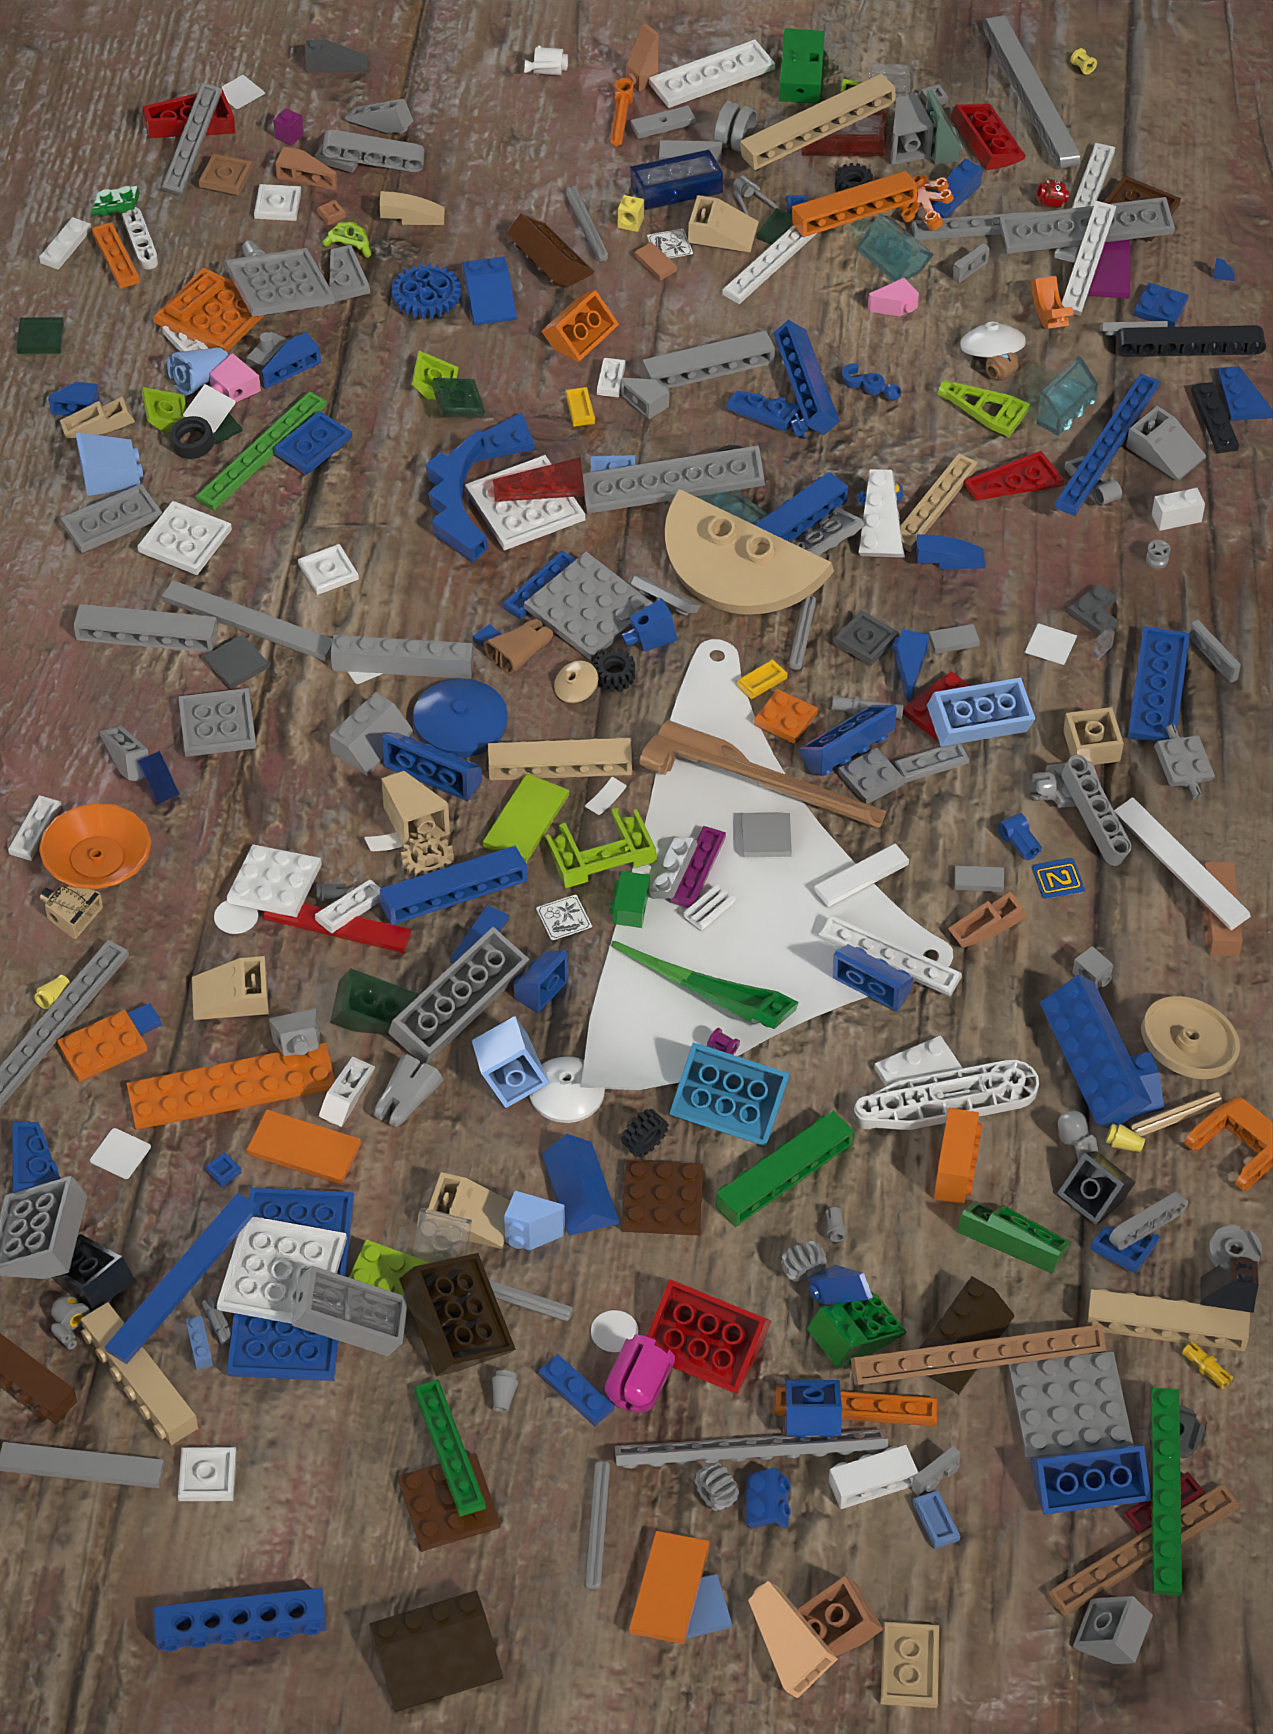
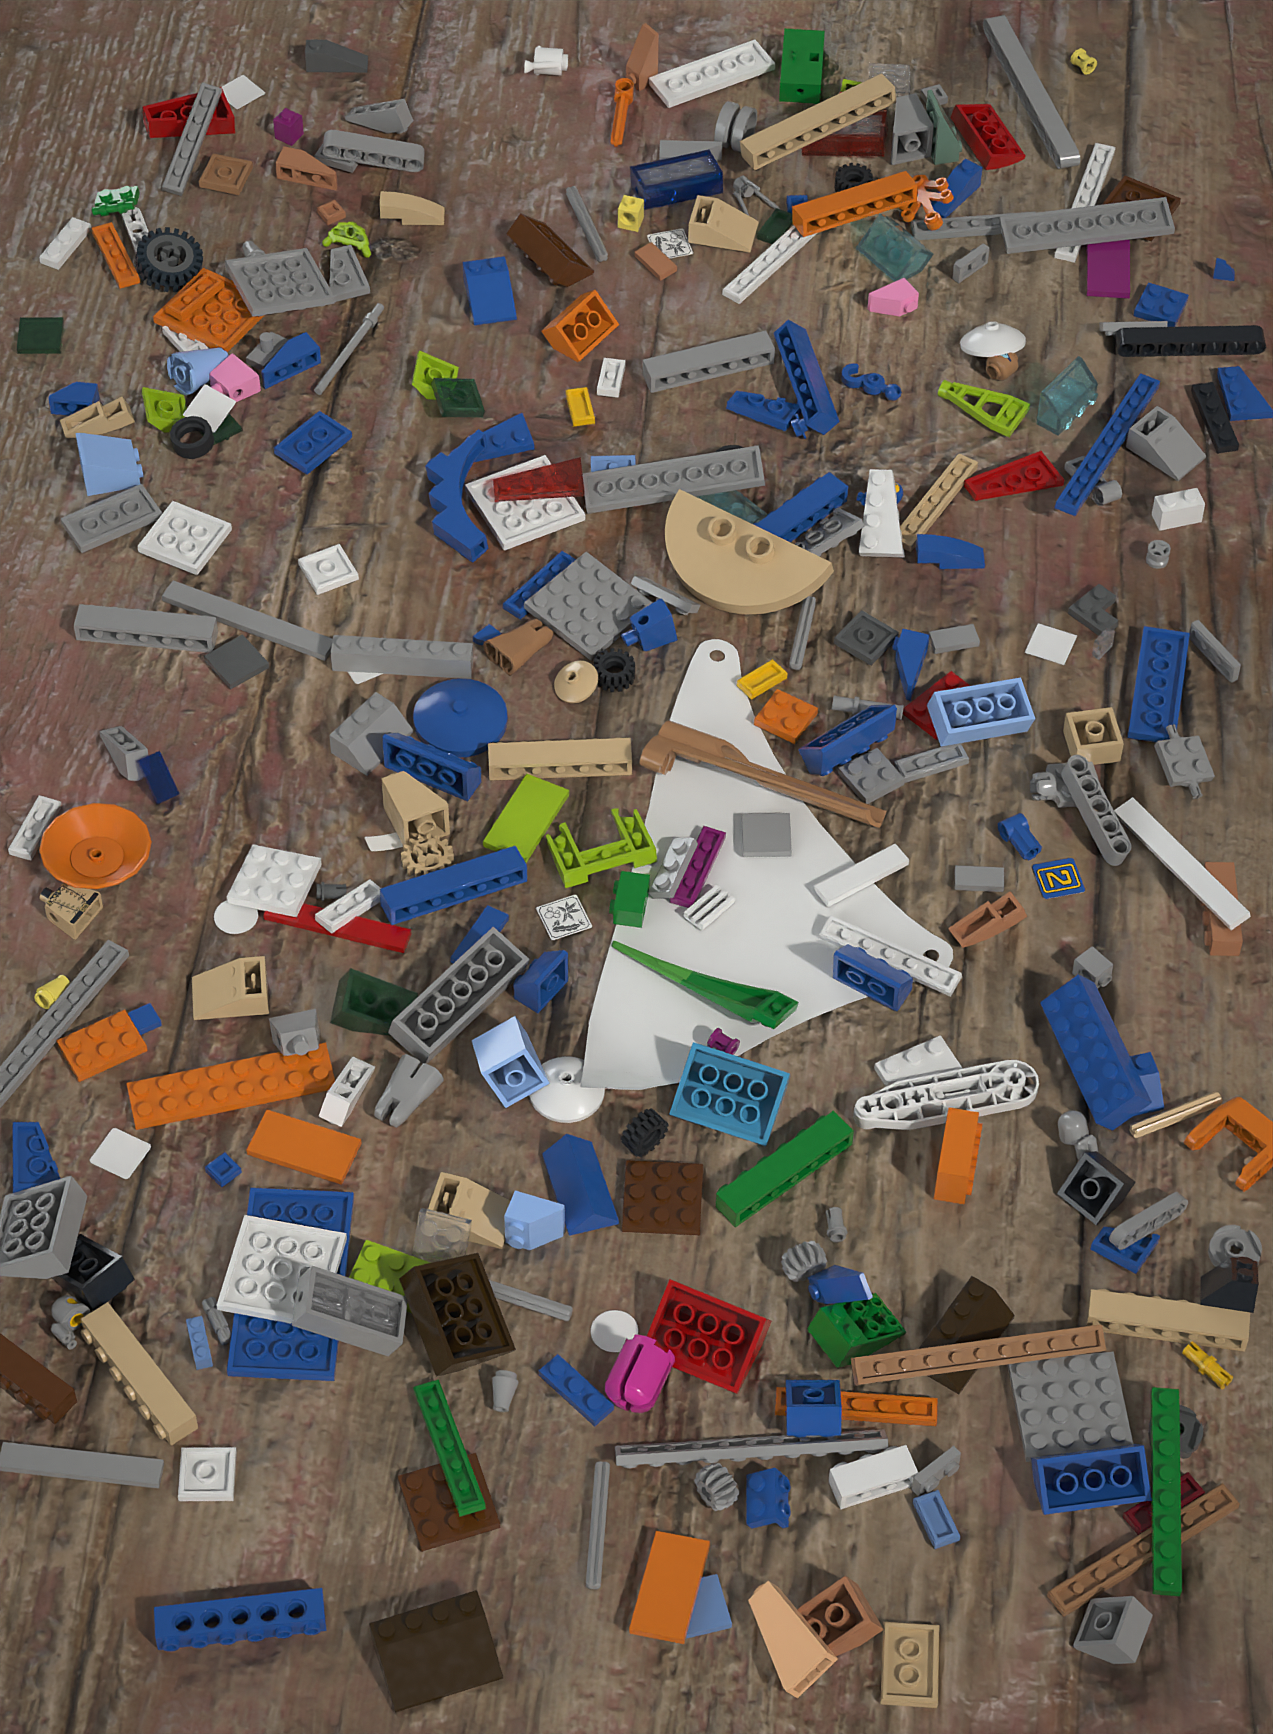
blue tile [105,1193,259,1364] -> none
light grey plate [178,688,256,757] -> none
bright green tile [196,391,327,511] -> none
white tile [254,184,301,221] -> none
blue gear [392,263,461,319] -> none
white sticker [585,777,626,815] -> none
light grey slope [621,378,670,419] -> none
light grey tile [631,105,696,139] -> none
green slope [957,1201,1072,1274] -> none
orange arch [1030,276,1074,329] -> none
red head [1037,179,1069,209] -> none
white plate [1062,201,1116,316] -> none
light yellow cone [1105,1123,1145,1153] -> none
tan dish [1141,996,1240,1079] -> none
none -> wheel [135,227,203,292]
none -> light grey bar [314,303,384,395]

